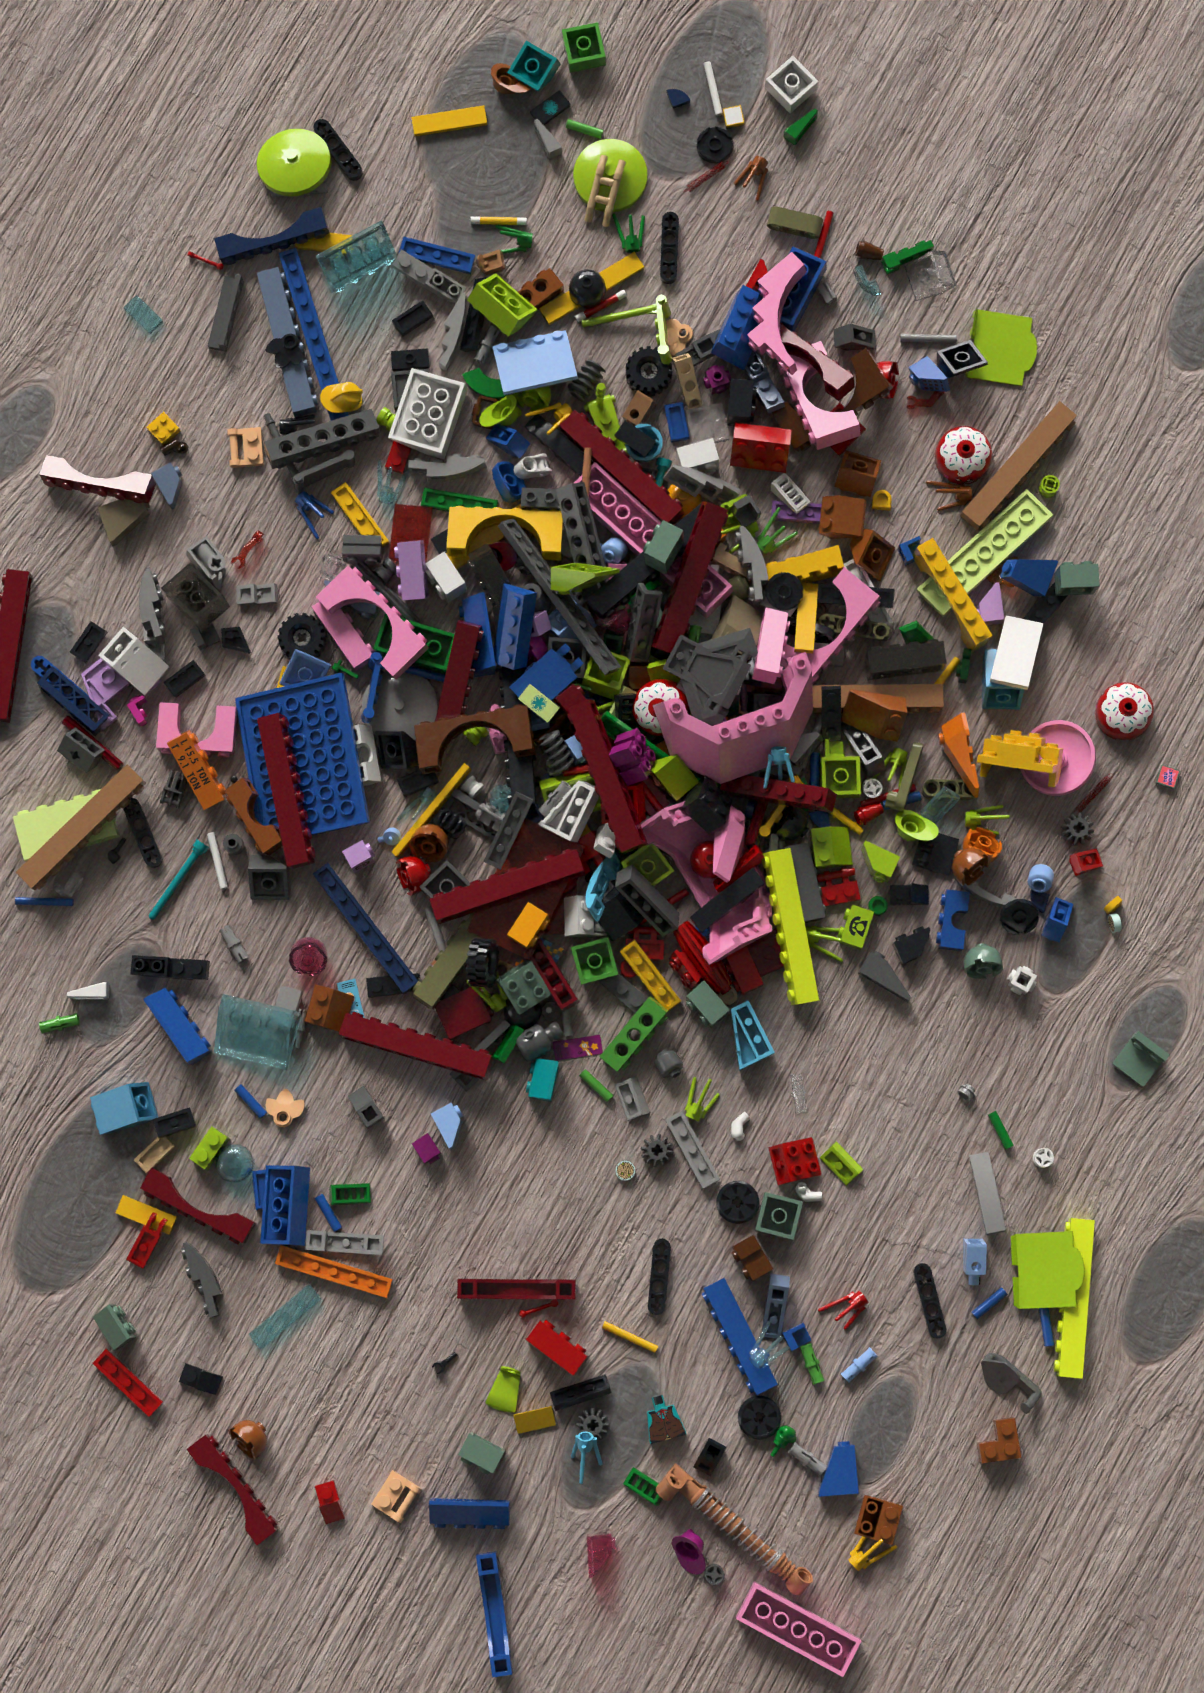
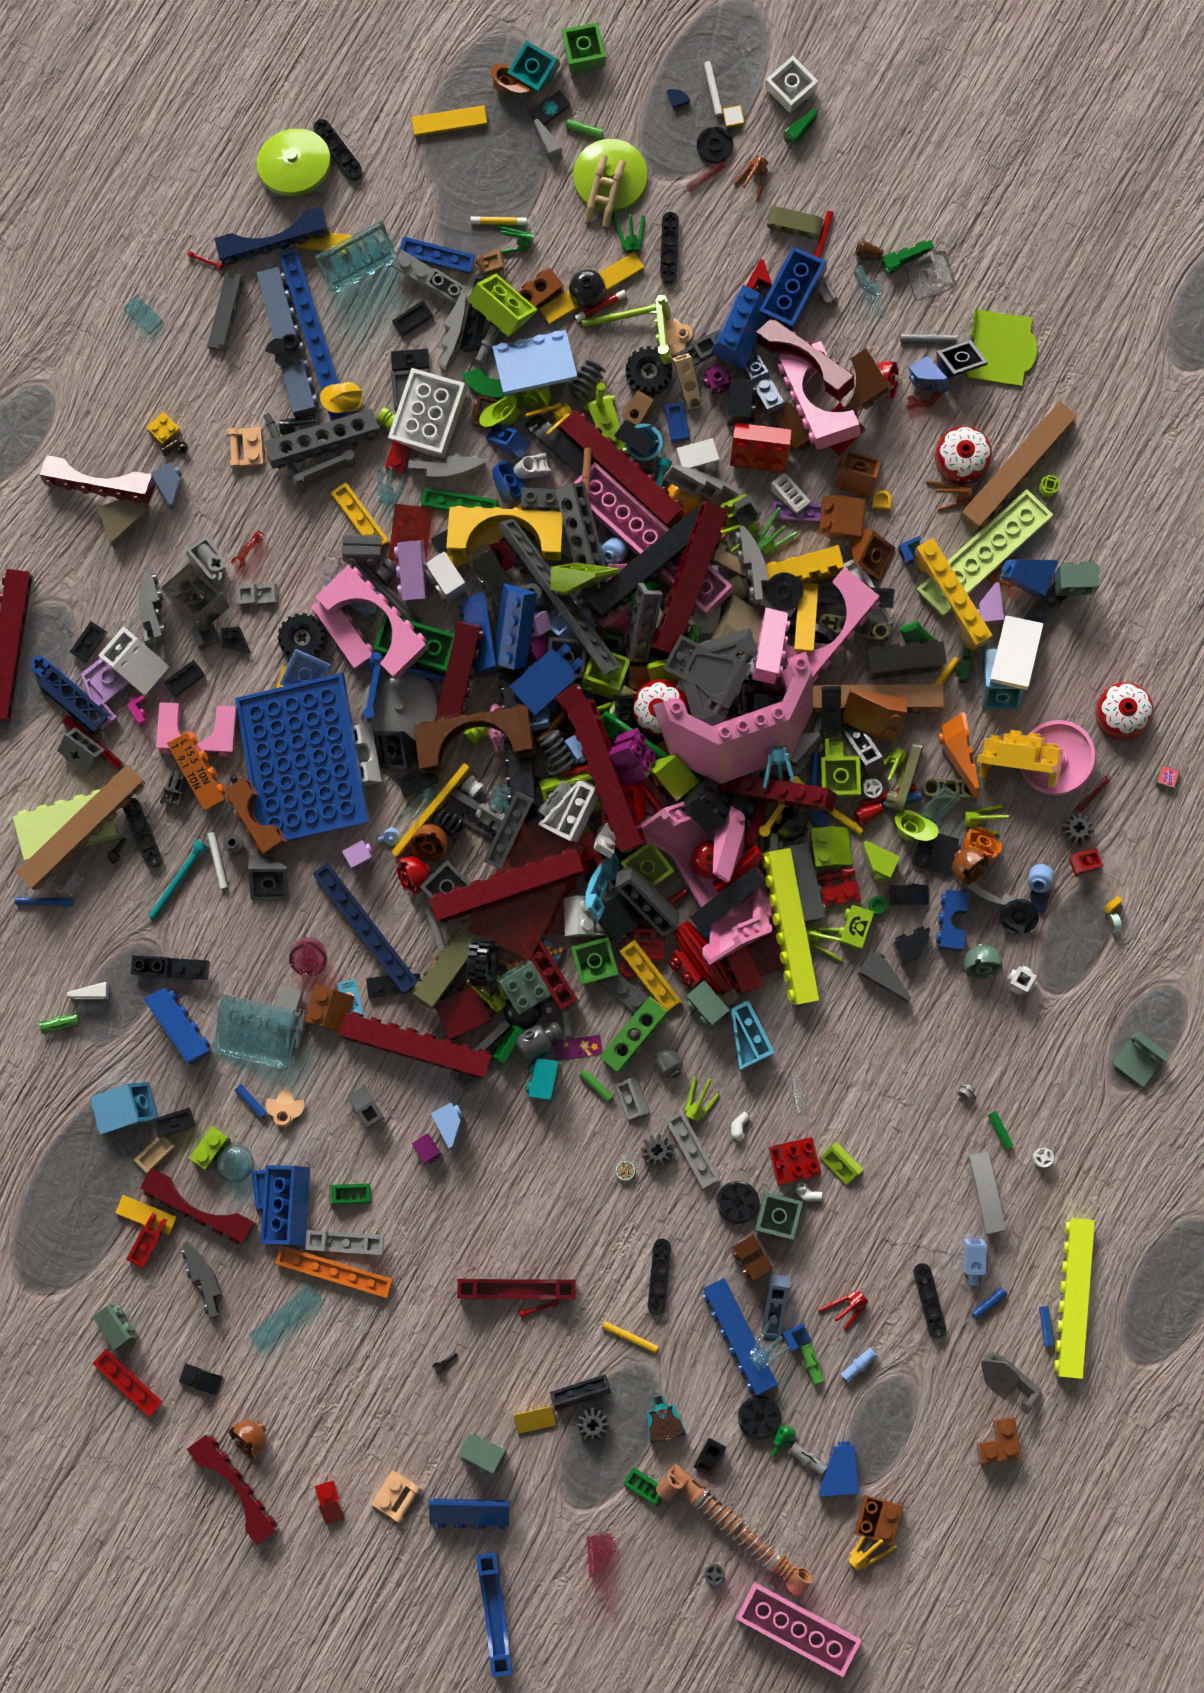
light grey pin [219,925,249,964] -> none
dark red brick [257,713,316,869] -> none
blue plant [295,491,334,539] -> none
blue piece [314,1194,342,1232] -> none
green piece [332,660,359,679] -> none
lime piece [485,1366,521,1412] -> none
light orange brick [507,902,549,949] -> none
yellowish green tile [518,684,560,723] -> none
red brick [526,1320,588,1375] -> none
medium azure plant [571,1432,603,1484] -> none
sand green brick [643,520,684,575] -> none
magenta piece [671,1529,706,1575] -> none
clear plate [685,403,730,444] -> none
bright pink arch [747,252,806,375] -> none
dark grey slope [833,323,876,351] -> none
lime piece [1010,1231,1085,1309] -> none
blue slope [1041,897,1073,942] -> none

